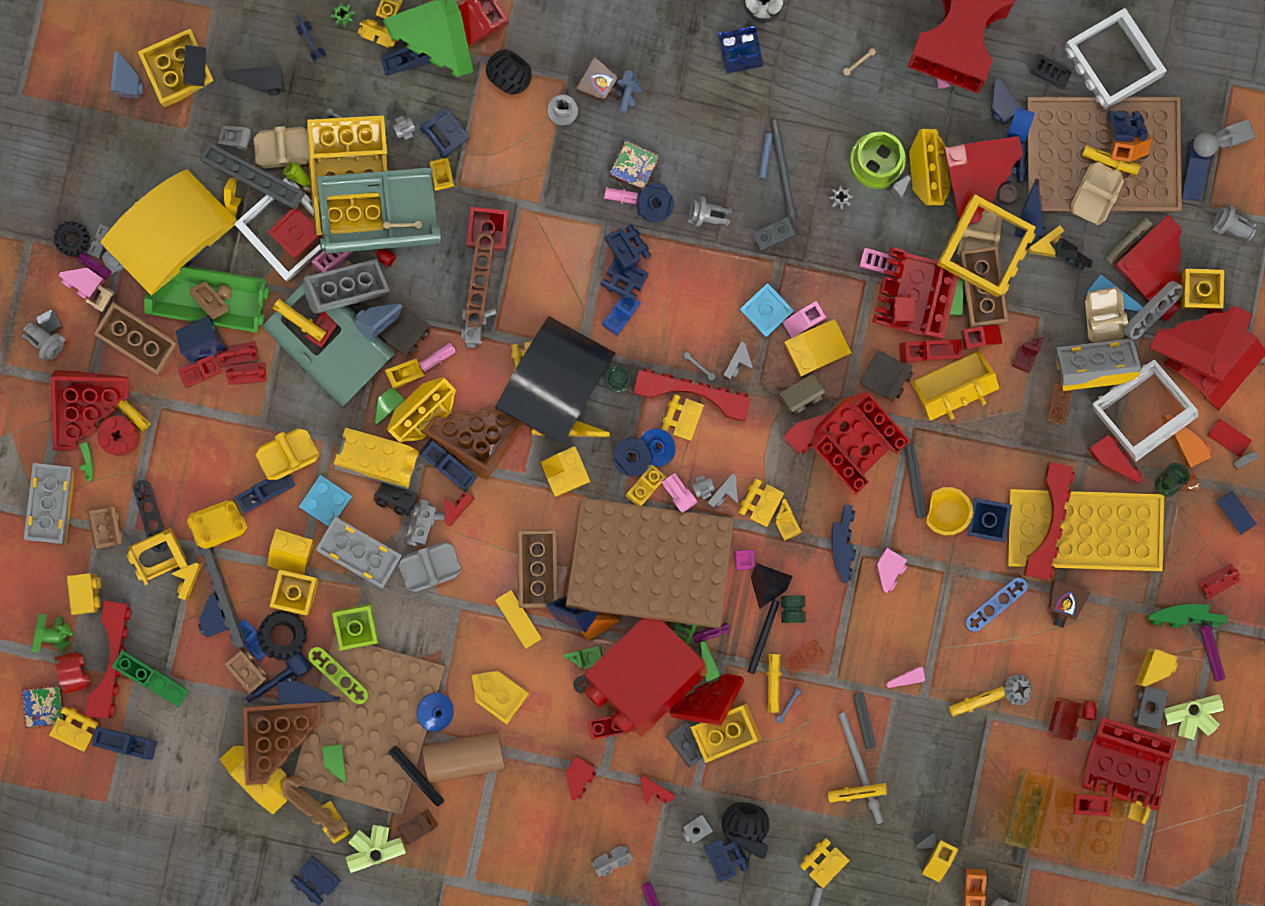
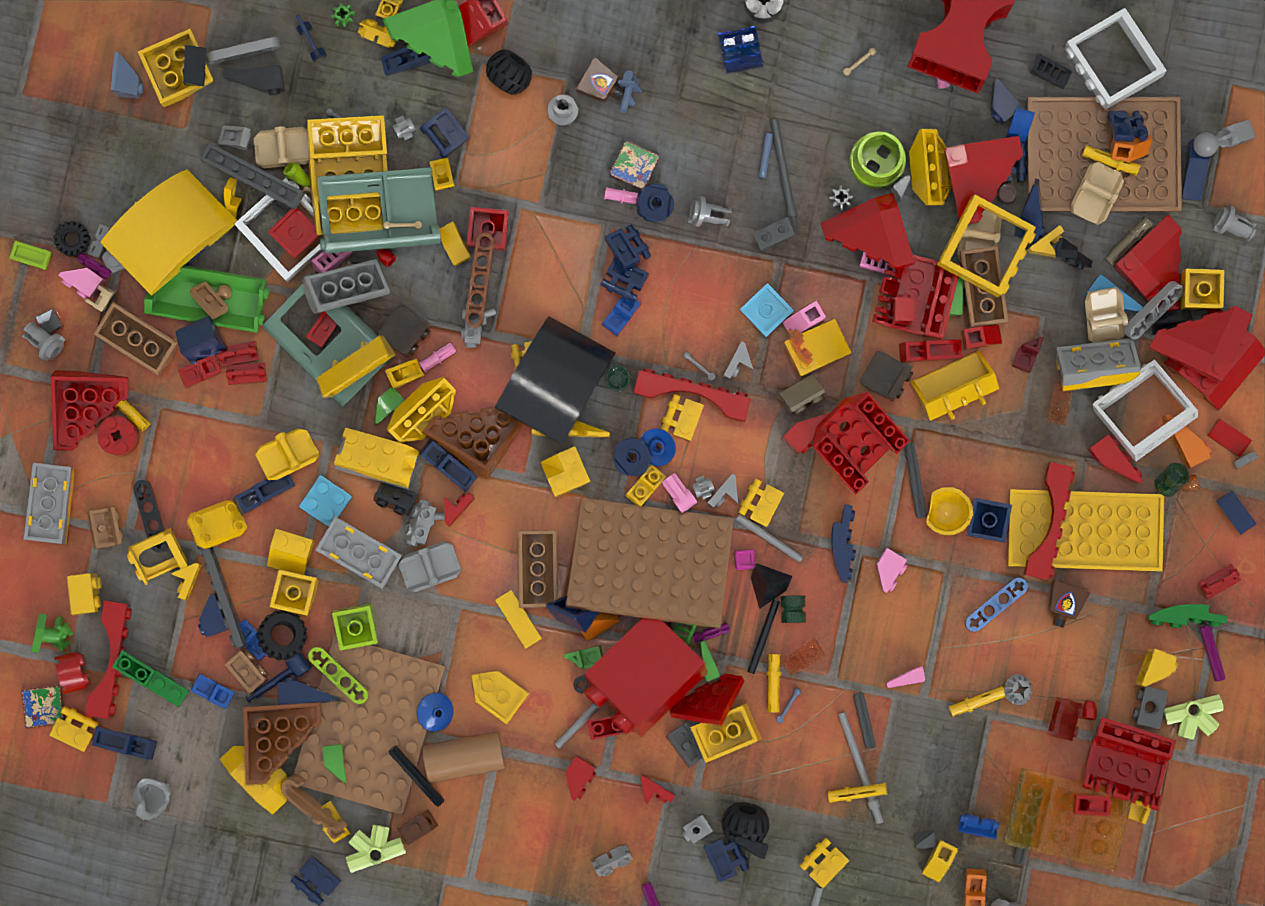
bright green slope [79,442,94,482] -> none
yellow pin [272,299,327,342] -> none
sand blue slope [354,304,403,342] -> none
yellow slope [776,499,802,541] -> none
none -> lime tile [9,240,53,270]
none -> light grey hair [132,778,172,820]
none -> blue slope [190,673,234,709]
none -> light grey beam [207,37,281,64]
none -> yellow piece [316,336,396,398]
none -> yellow slope [440,222,472,266]
none -> light grey bar [554,704,599,749]
none -> light grey bar [736,514,803,563]
none -> clear orange slope [787,328,813,367]
none -> red slope [821,193,915,269]
none -> blue hinge [958,813,1000,839]
none -> black slope [1152,309,1193,335]

